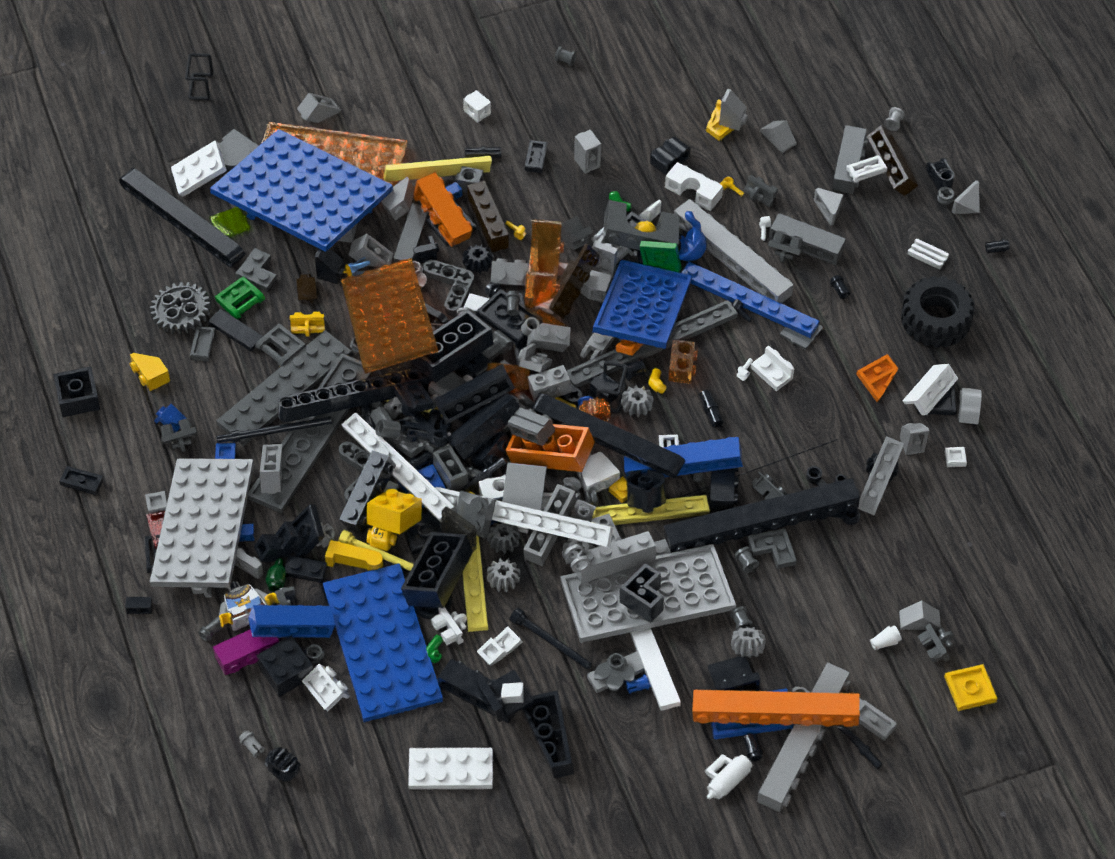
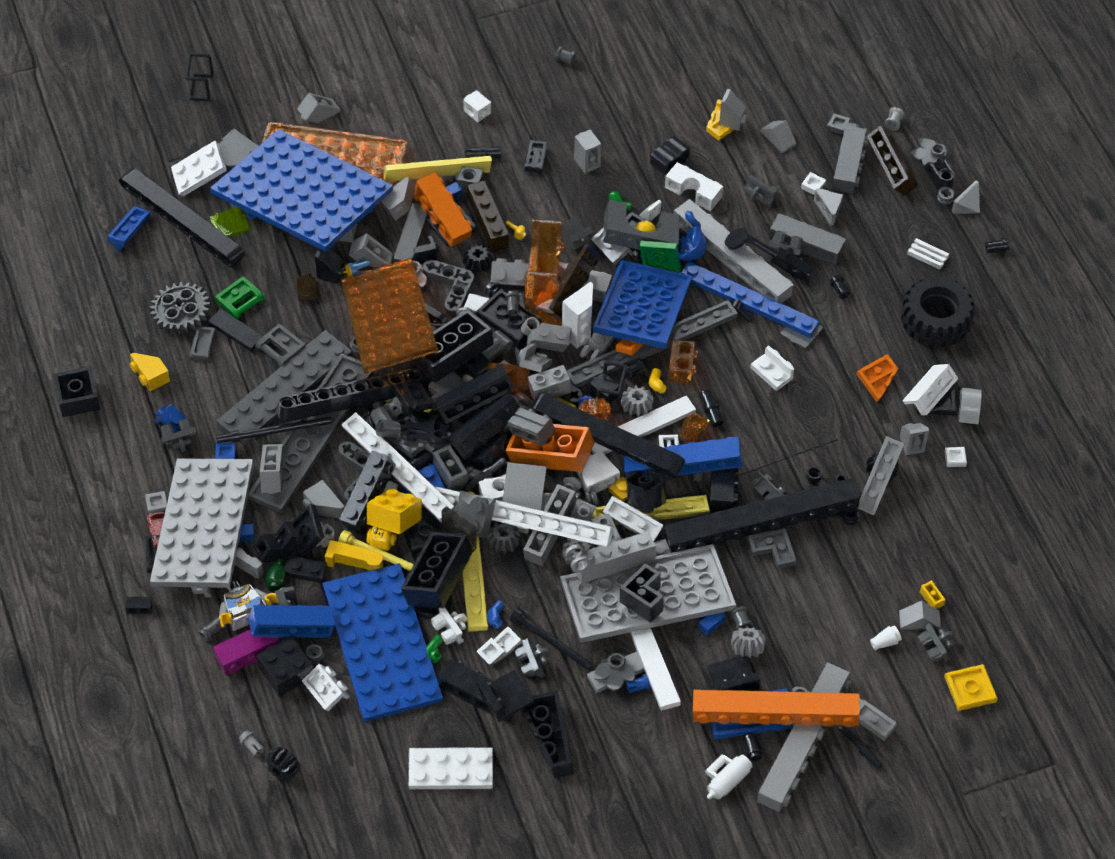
black plate [59,466,104,495] -> none
dark grey plate [235,248,277,292] -> none
yellow hips [290,312,325,337] -> none
light grey gear [487,558,520,593] -> none
white slope [501,683,524,704] -> none
light grey bracket [592,235,618,278] -> none
yellow hand [720,177,744,197] -> none
dark grey bush [735,547,759,573] -> none
white hand [737,358,753,381] -> none
white hand [759,216,771,241] -> none
white tile [846,155,887,182] -> none
none -> blue hinge [108,206,150,251]
none -> light grey slope [303,480,345,518]
none -> blue arm [487,600,505,629]
none -> dark grey hips [515,638,551,678]
none -> white slope [562,282,593,349]
none -> white tile [591,396,696,455]
none -> white plate [602,496,663,541]
none -> clear orange bracket [679,412,710,443]
none -> blue piece [698,613,725,636]
none -> black piece [725,228,812,280]
none -> white plate [801,172,826,195]
none -> dark grey plate [827,113,860,135]
none -> plate [910,138,946,166]
none -> yellow piece [920,581,945,609]

